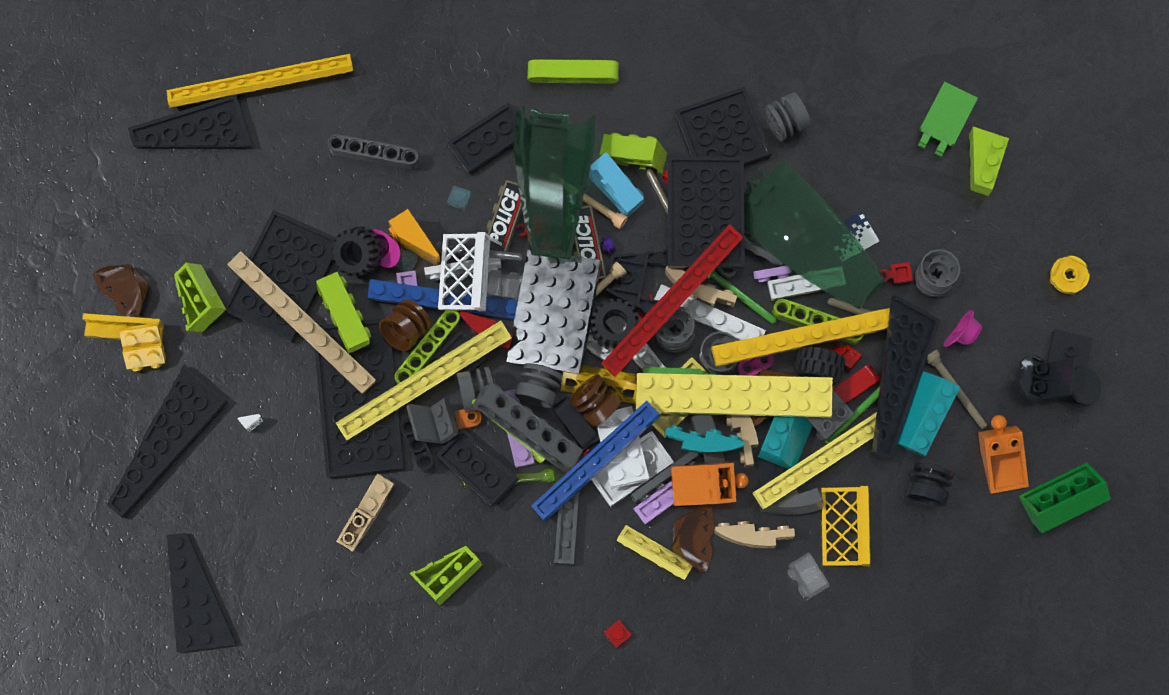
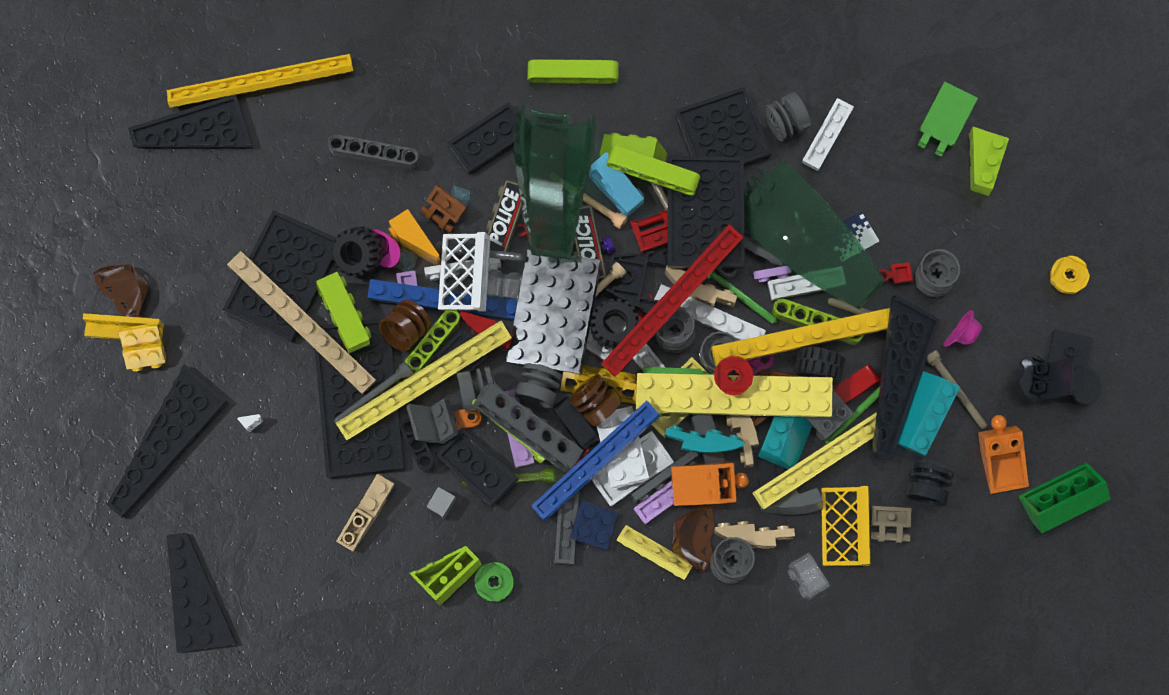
lime wedge [174,262,226,333] -> none
red plate [604,620,632,648] -> none
red plate [827,341,862,371] -> none
none -> dark grey piece [334,361,414,424]
none -> dark orange plate [420,185,468,233]
none -> light grey panel [427,487,456,519]
none -> bright green plate [475,562,514,602]
none -> dark blue plate [569,500,618,551]
none -> lime beam [606,146,700,195]
none -> red plate [630,209,668,253]
none -> dark grey wheel [710,537,755,584]
none -> red plate [714,356,753,395]
none -> white plate [802,98,854,171]
none -> dark tan plate [870,506,911,543]

